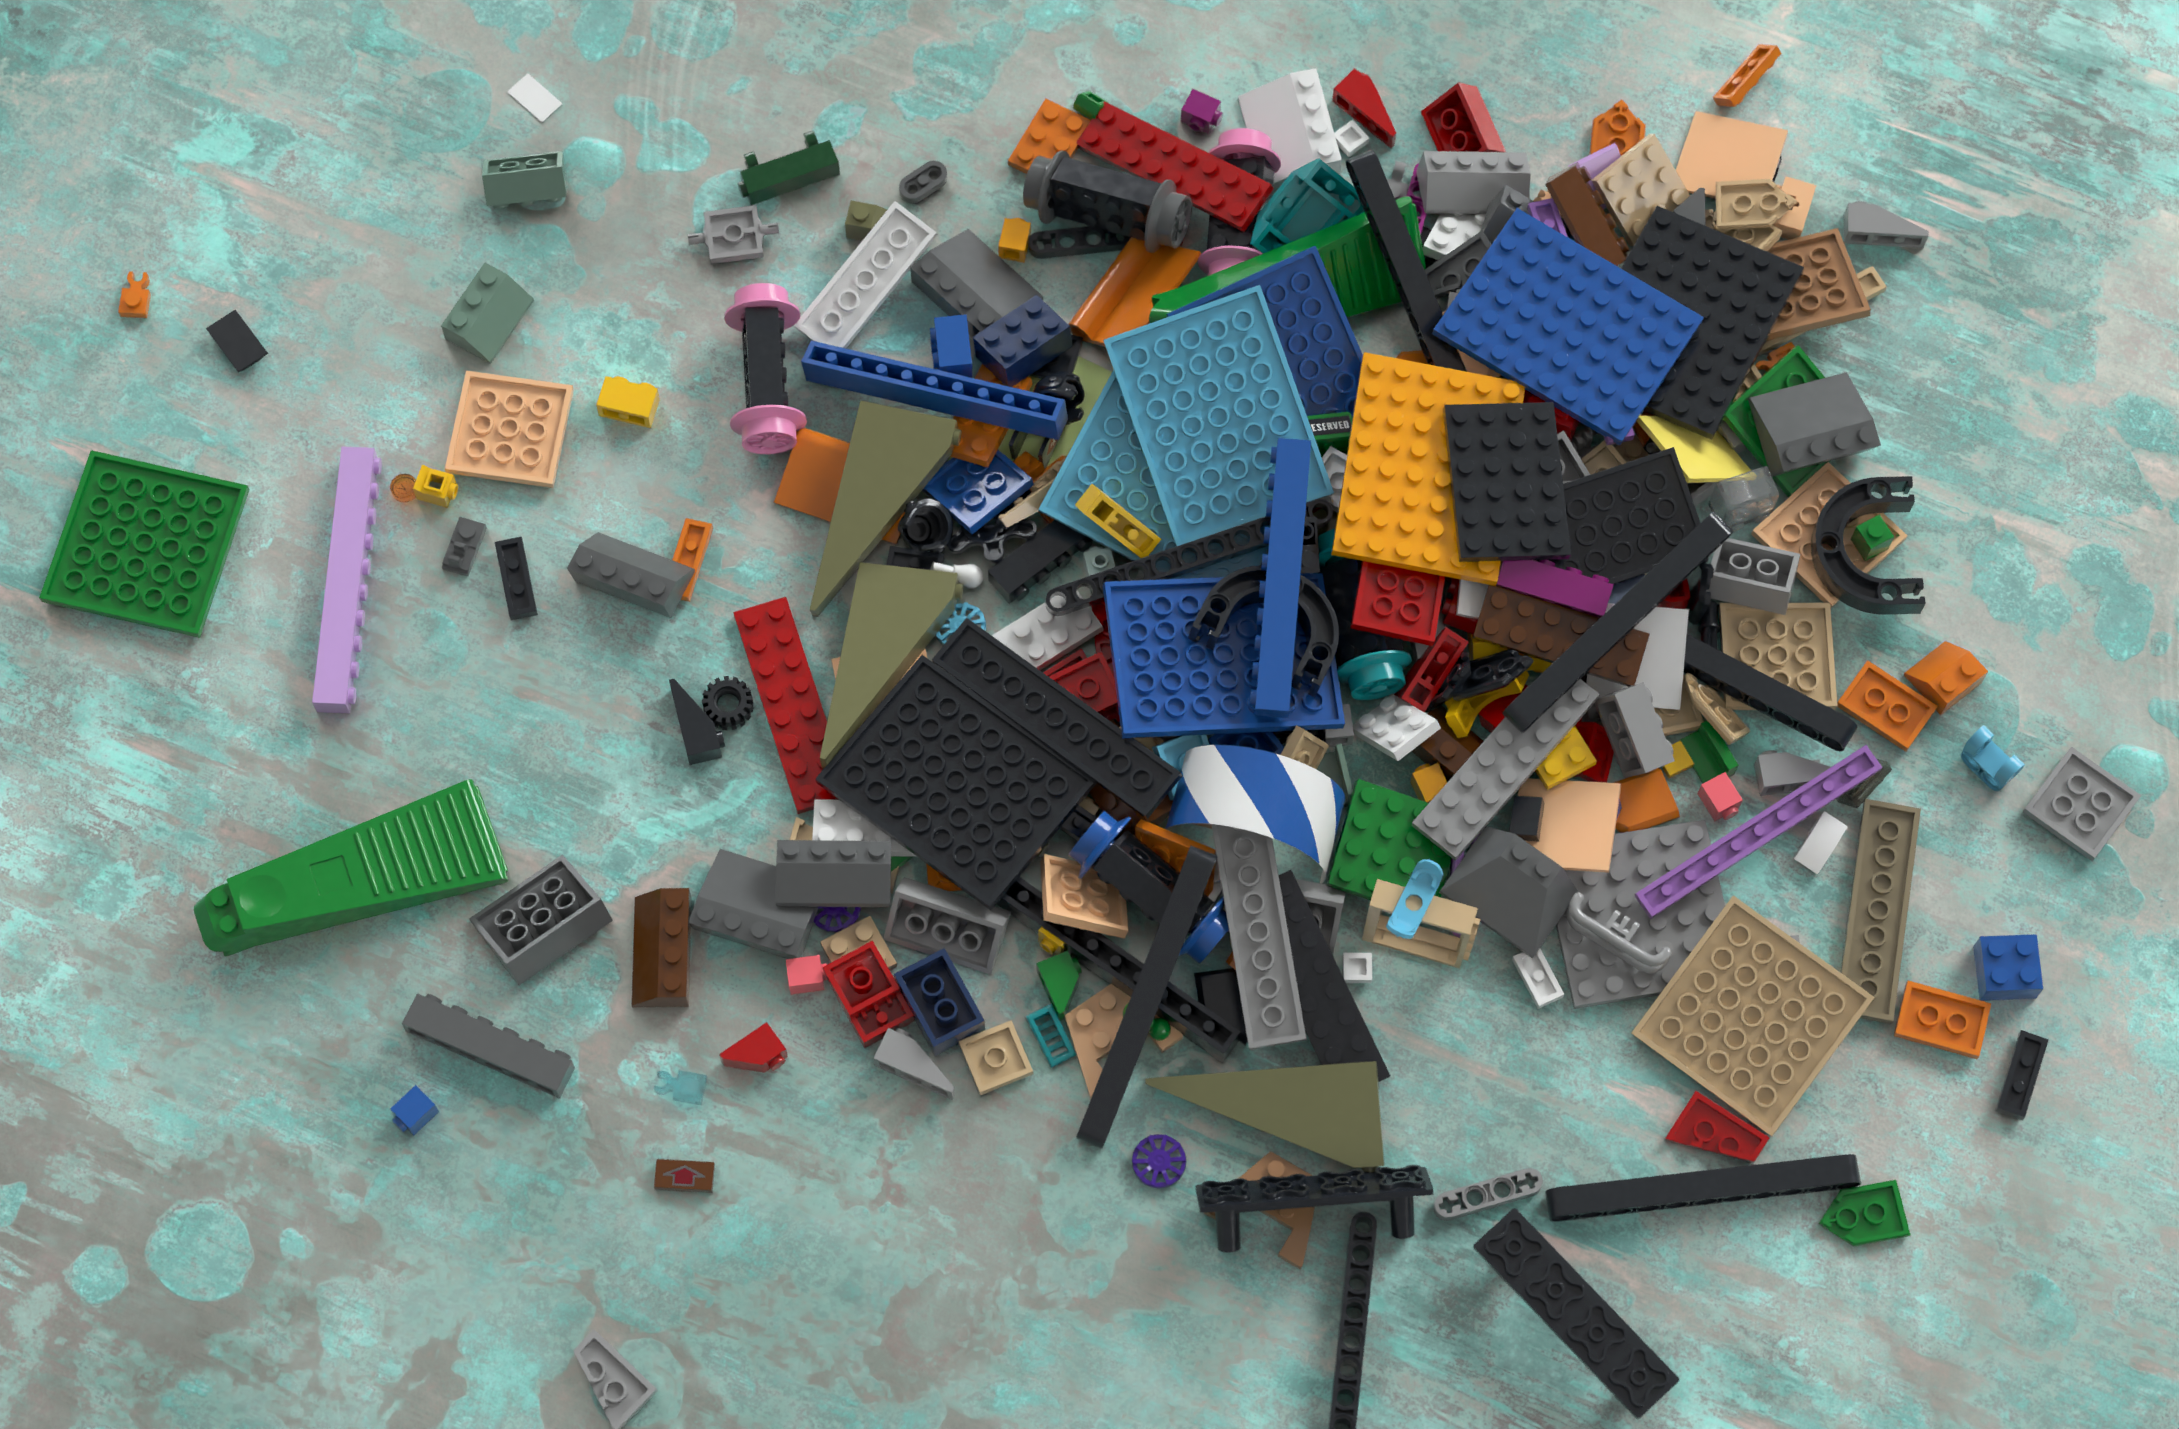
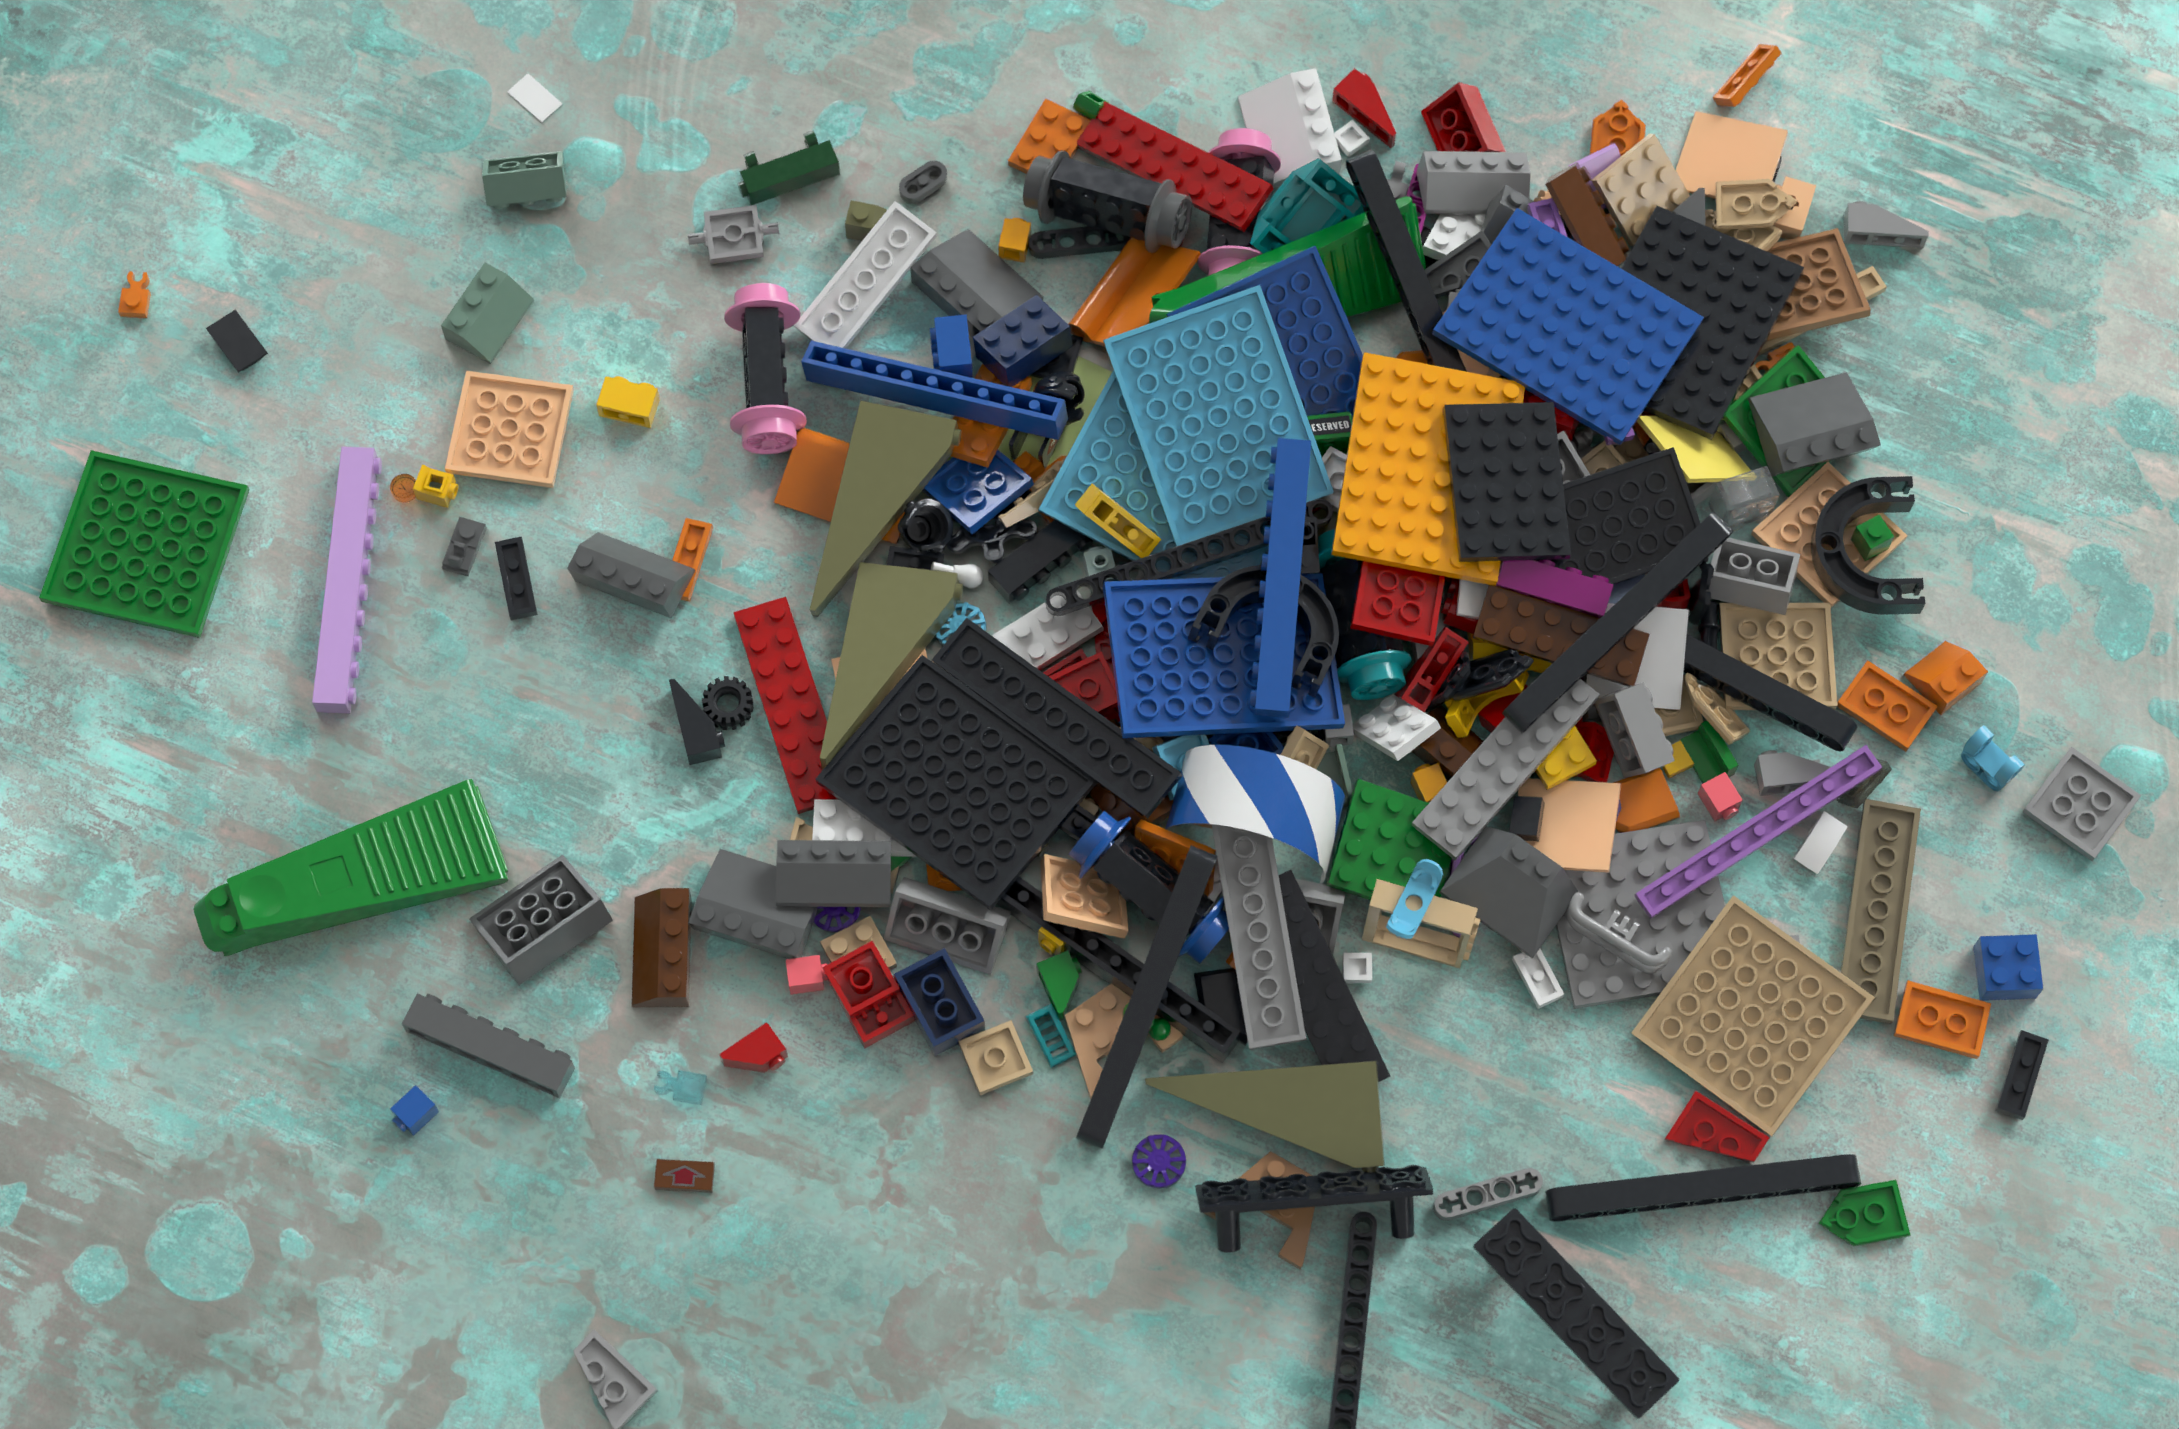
light grey slope [873,1028,955,1100] -> none
magenta brick [1180,89,1223,134] -> none

